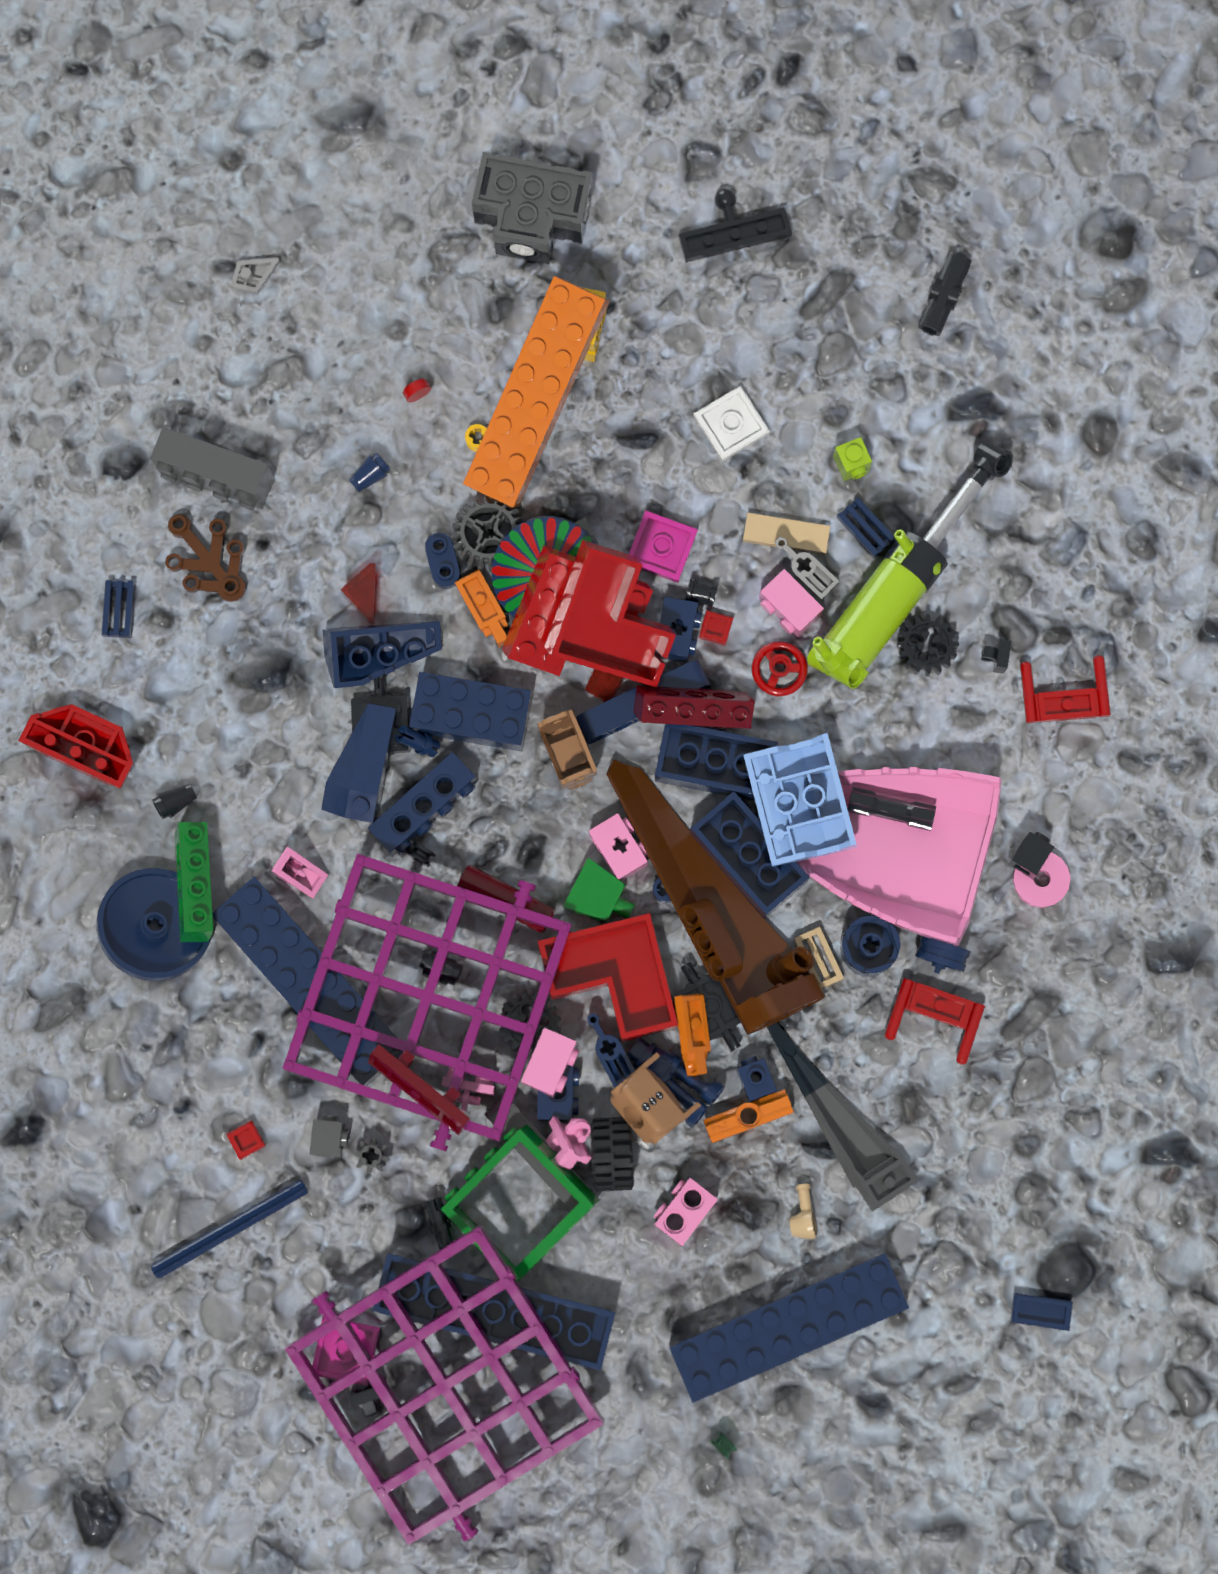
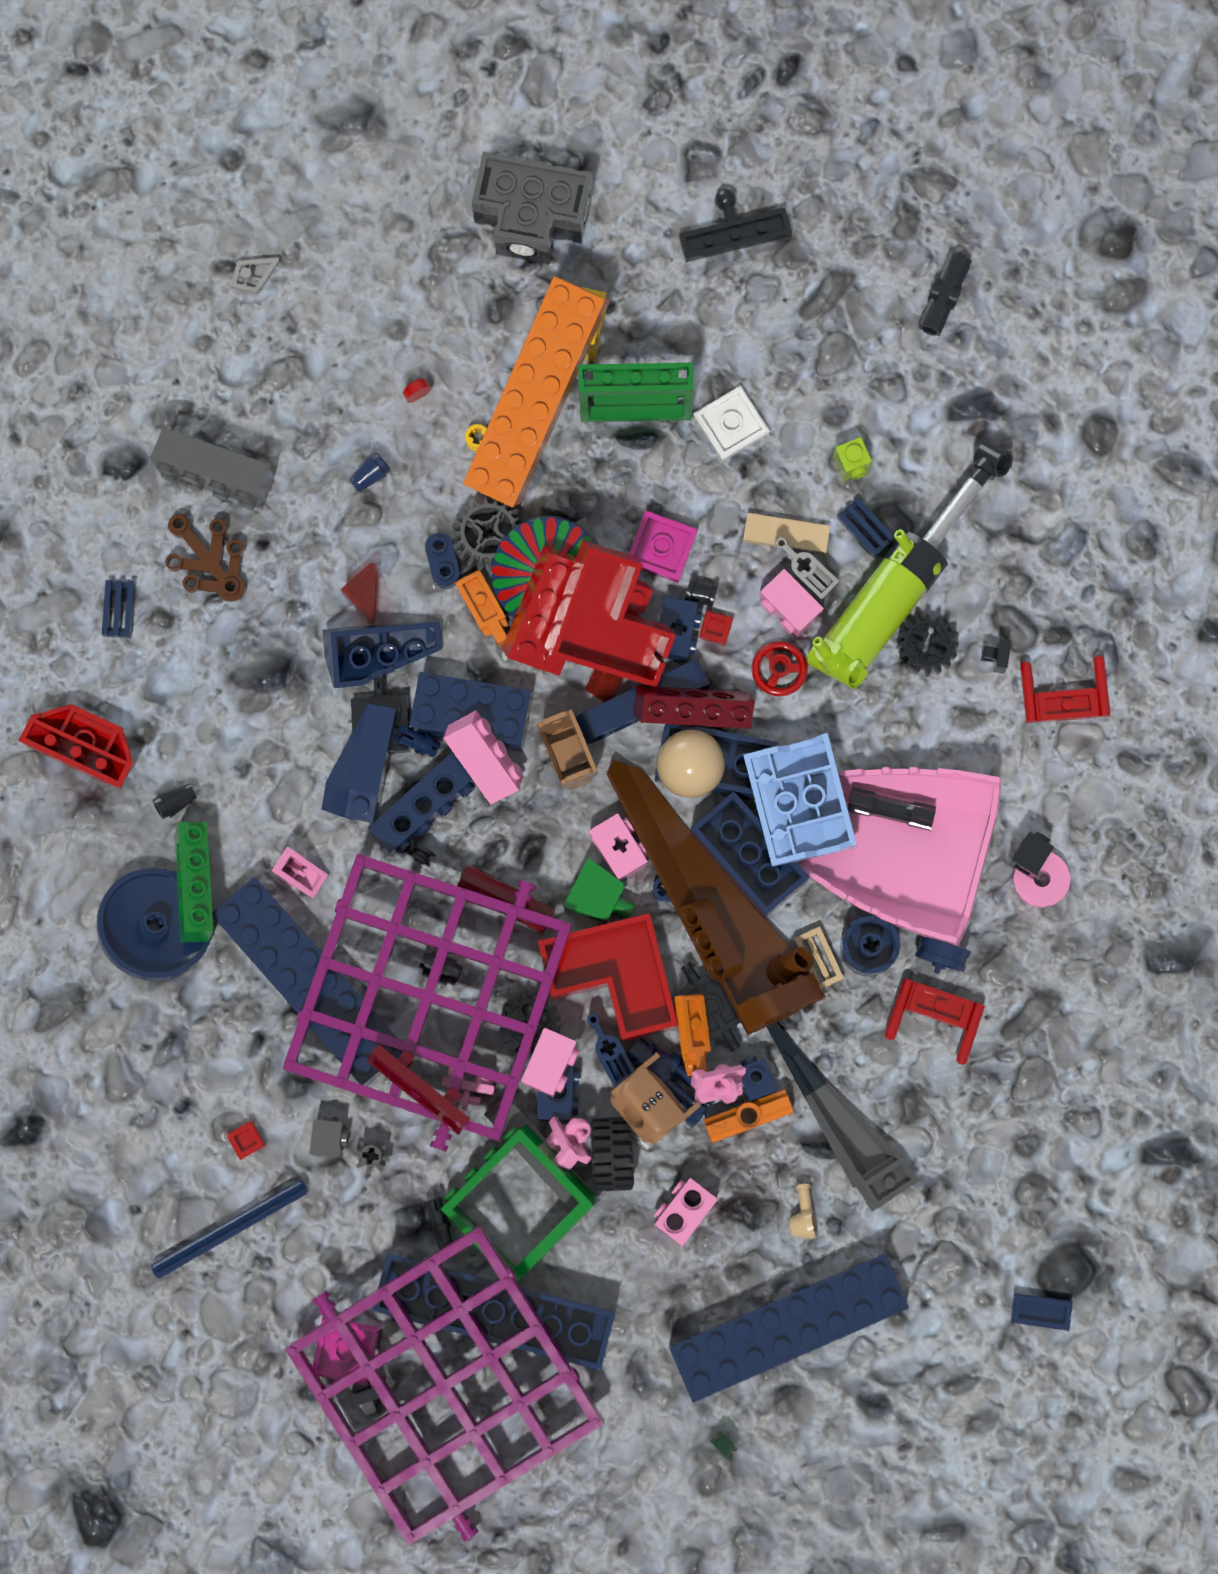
none -> bright pink brick [444,710,523,805]
none -> green window [578,362,694,422]
none -> tan piece [656,730,725,798]
none -> bright pink hips [691,1064,746,1104]

